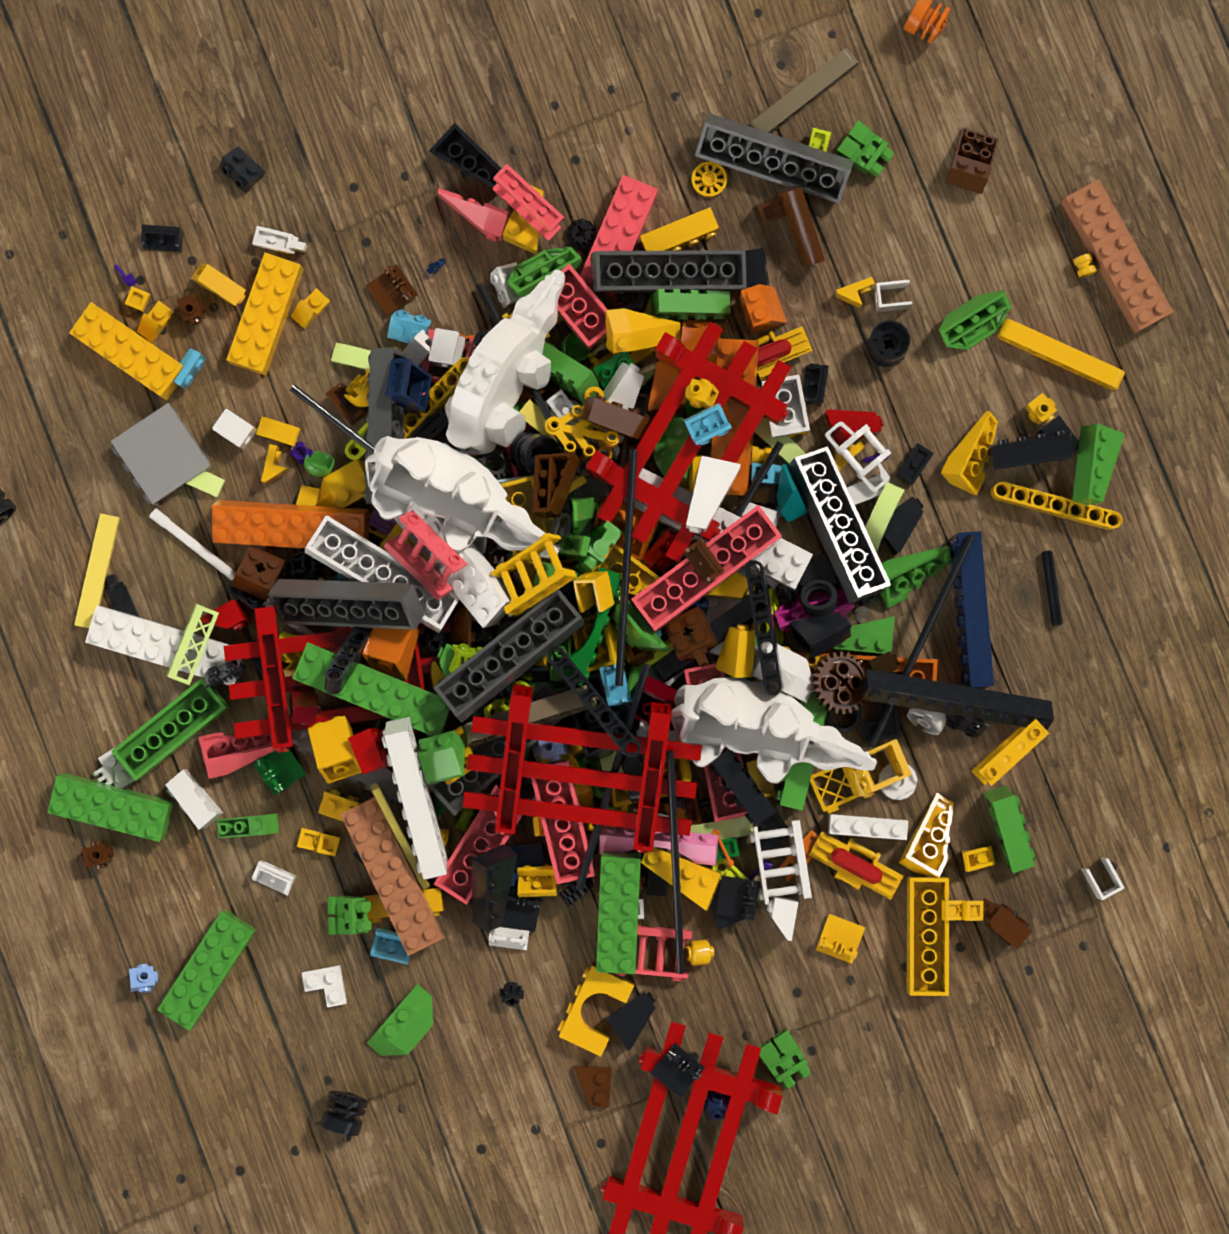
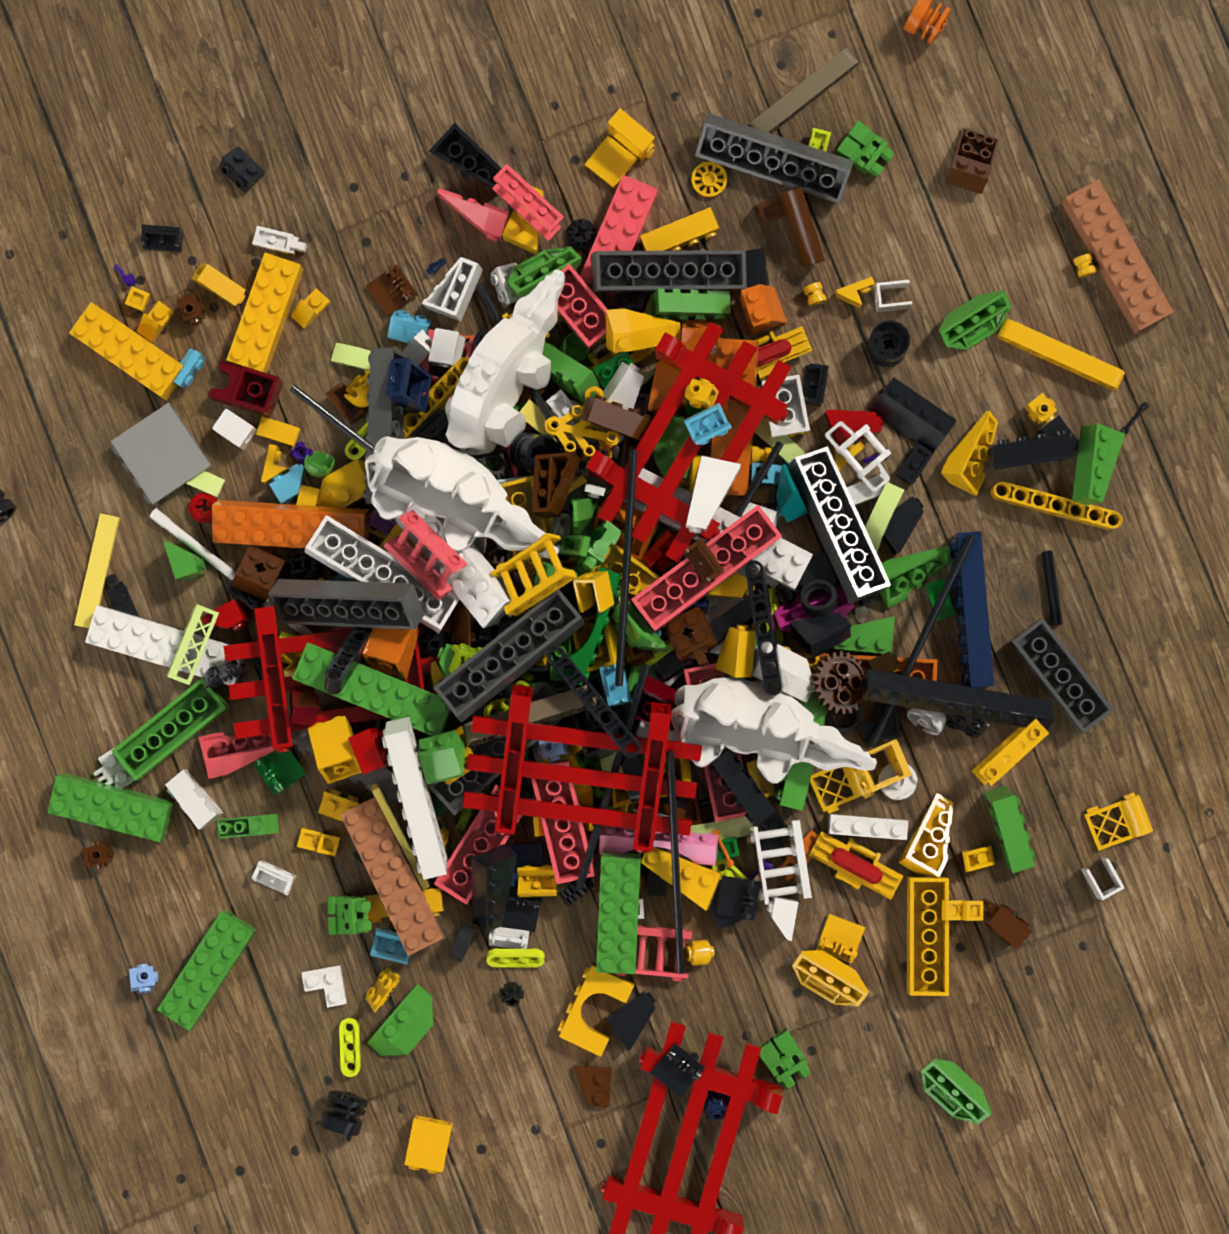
none -> bright green slope [164,541,206,582]
none -> red gear [189,493,217,523]
none -> dark red brick [207,361,283,418]
none -> medium azure slope [269,464,306,504]
none -> neon yellow plate [339,1017,361,1077]
none -> yellow hinge [365,967,401,1013]
none -> yellow panel [404,1115,453,1174]
none -> white wedge [422,257,483,322]
none -> black tyre [448,923,477,962]
none -> neon yellow plate [486,948,545,967]
none -> white plate [583,483,605,499]
none -> yellow tile [585,135,638,189]
none -> yellow window [608,108,655,162]
none -> yellow wedge [792,950,869,1007]
none -> yellow wheel [803,282,827,307]
none -> black slope [870,377,957,453]
none -> bright green wedge [920,1059,992,1125]
none -> green plate [924,578,956,621]
none -> dark grey brick [1008,618,1114,734]
none -> yellow piece [1084,792,1153,851]
none -> black hinge [1121,402,1149,435]

